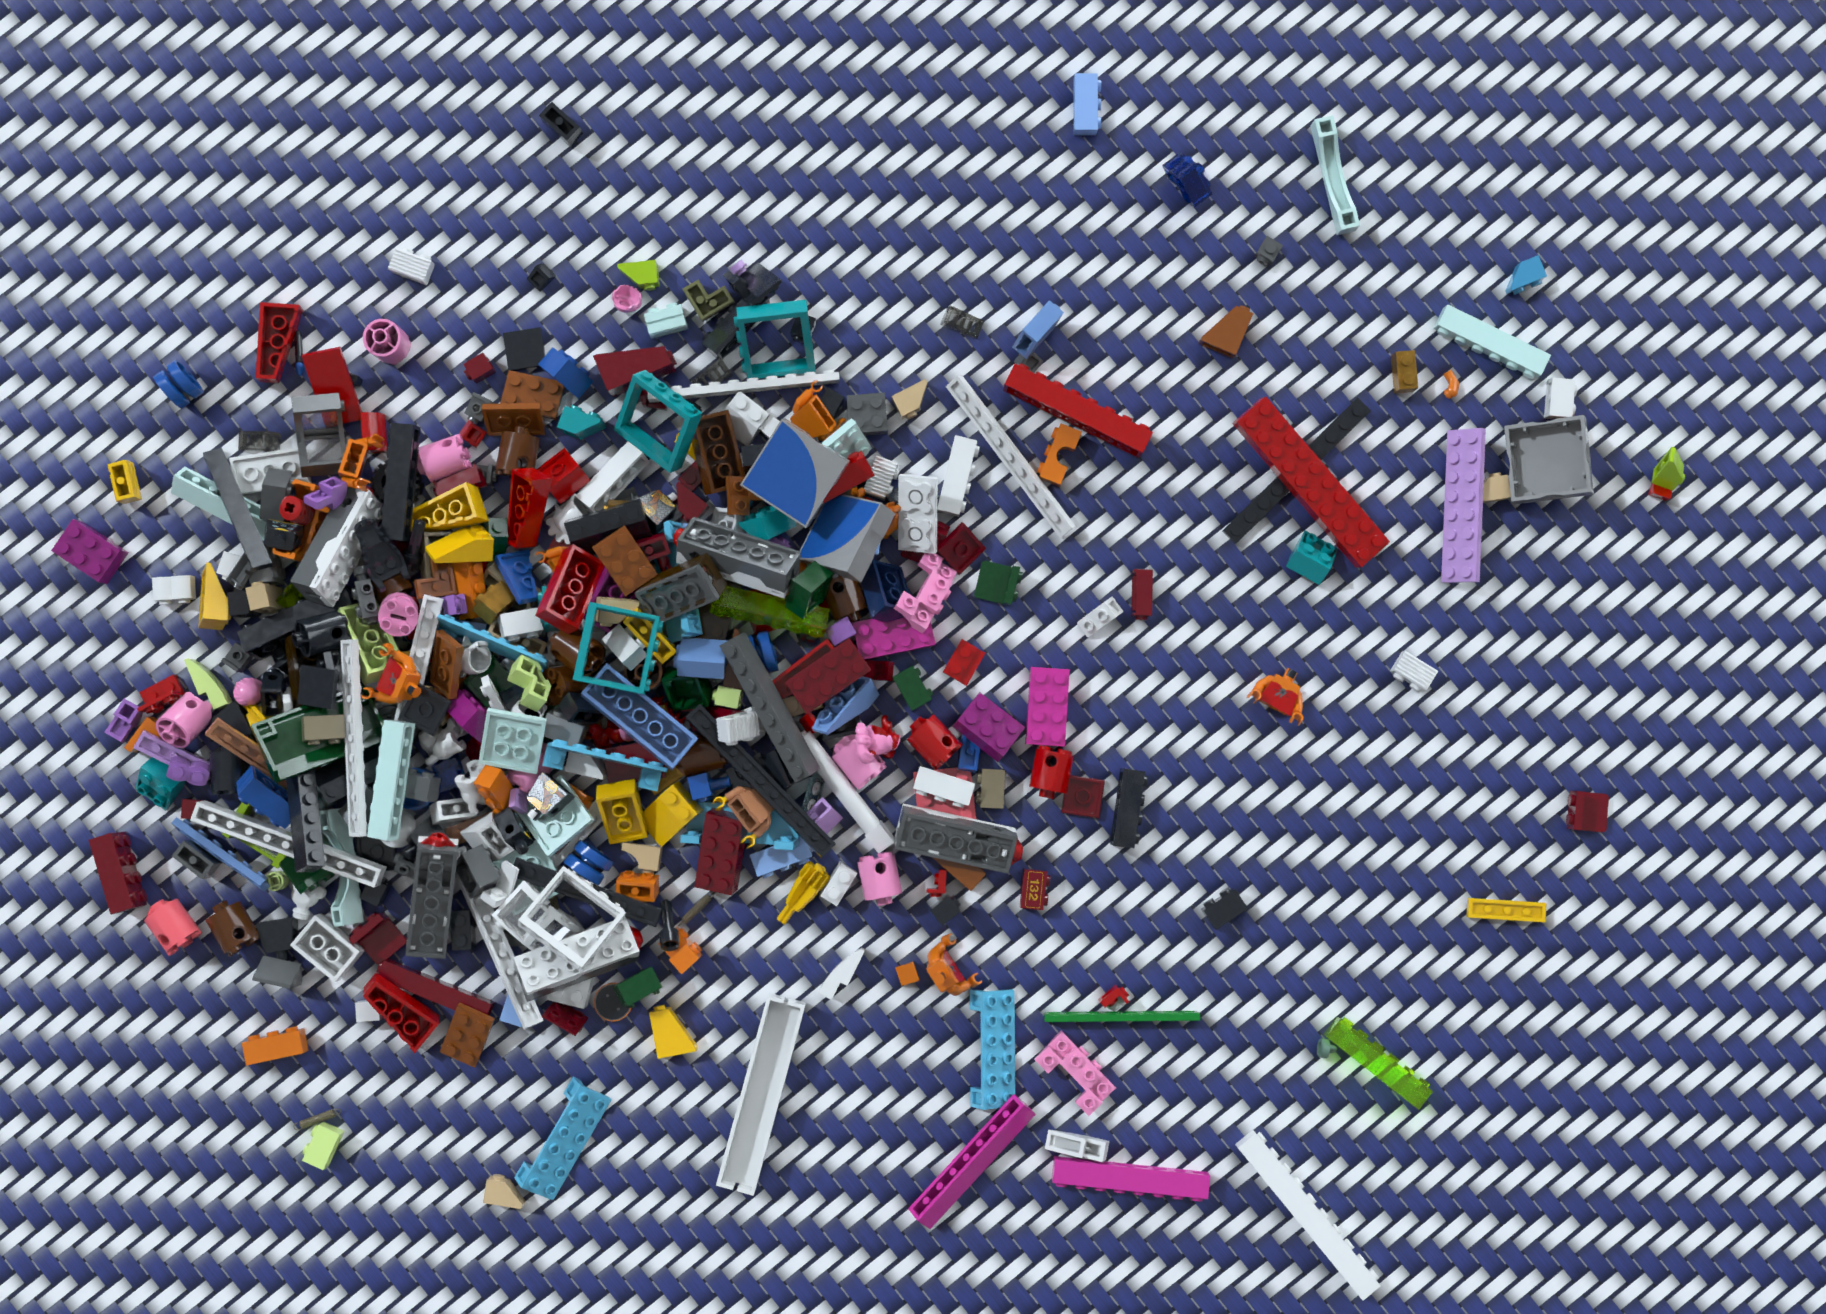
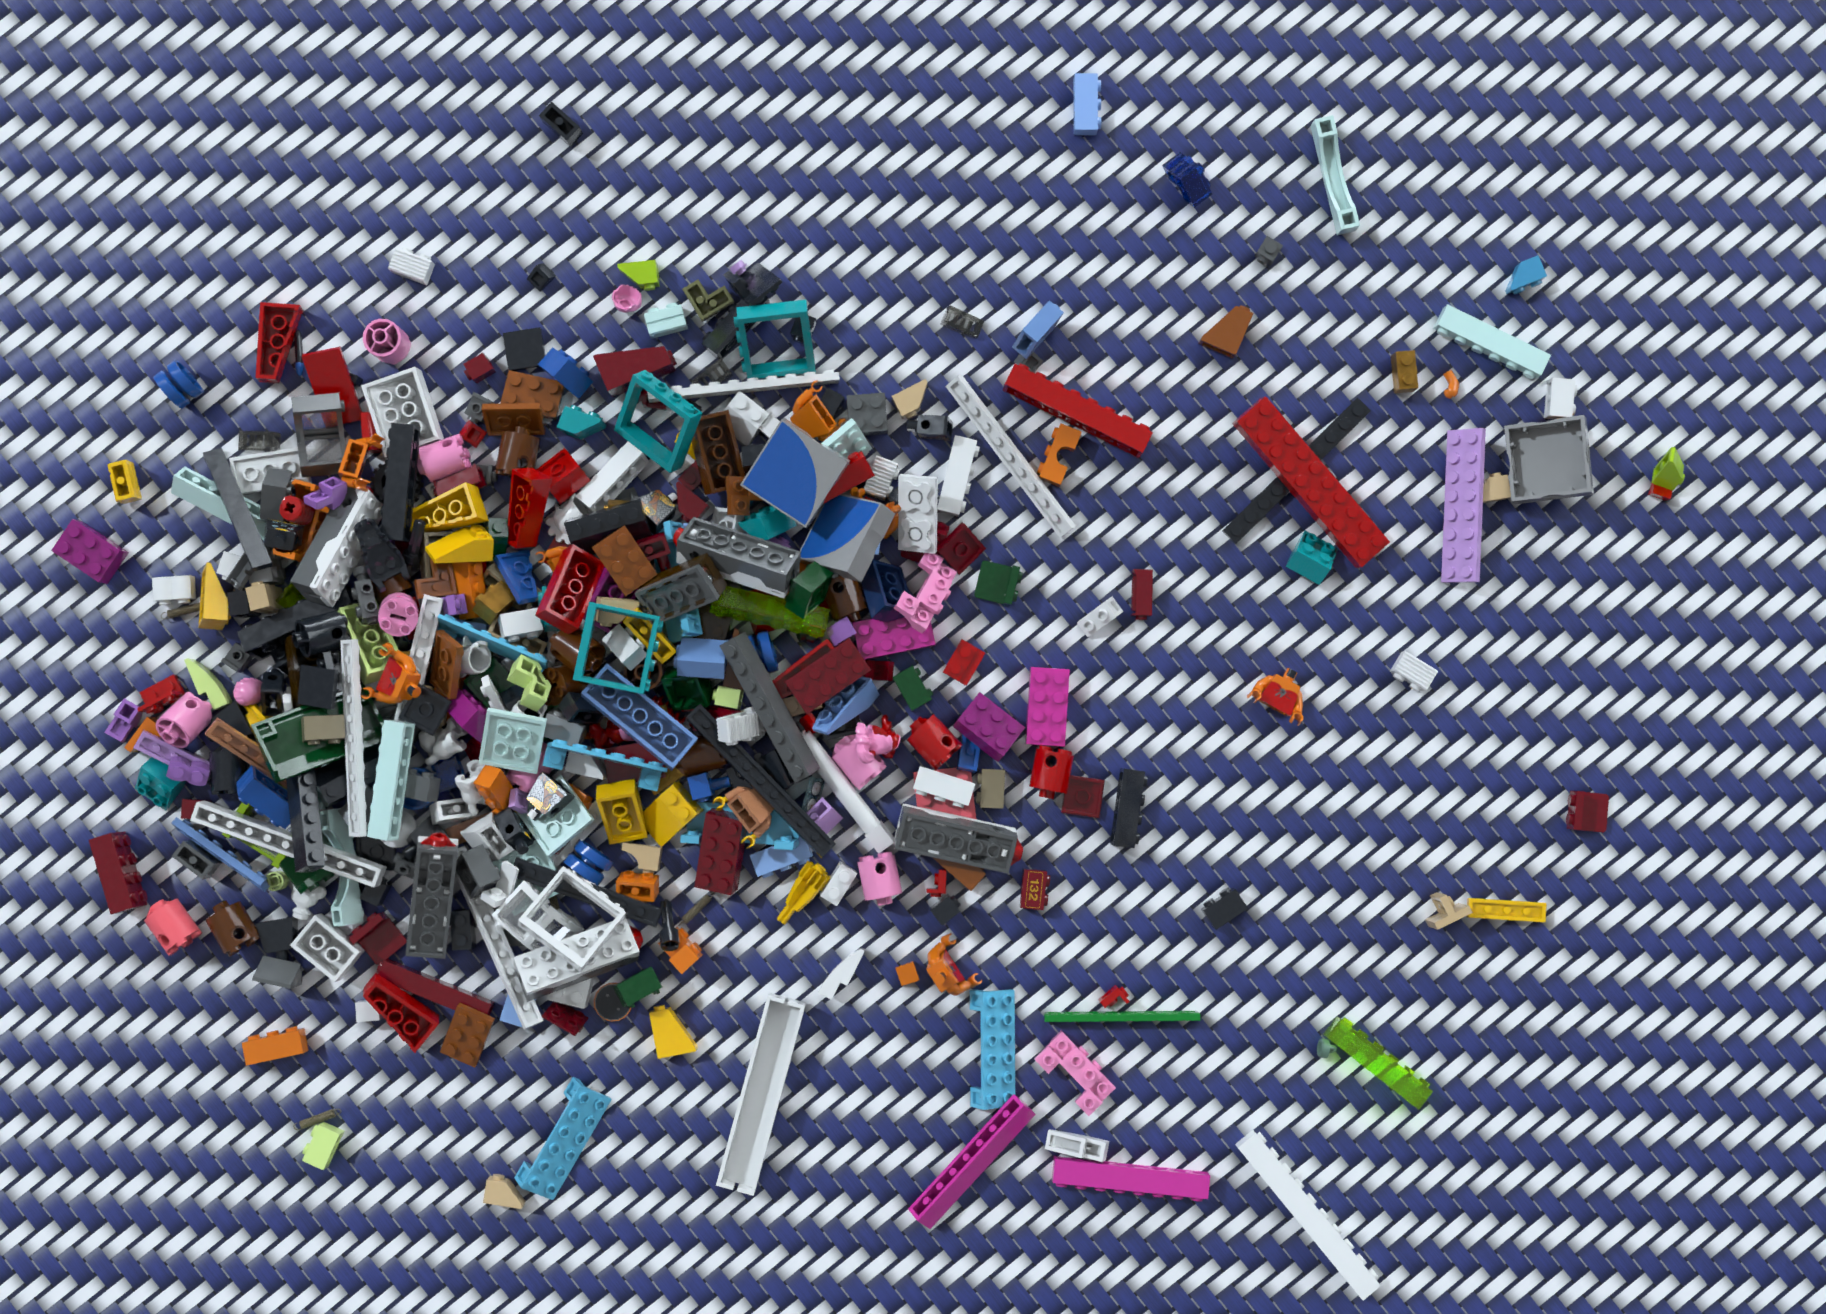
none -> dark tan piece [161,602,200,619]
none -> white slope [361,367,444,458]
none -> black torso [907,415,953,441]
none -> tan bracket [1425,892,1473,930]

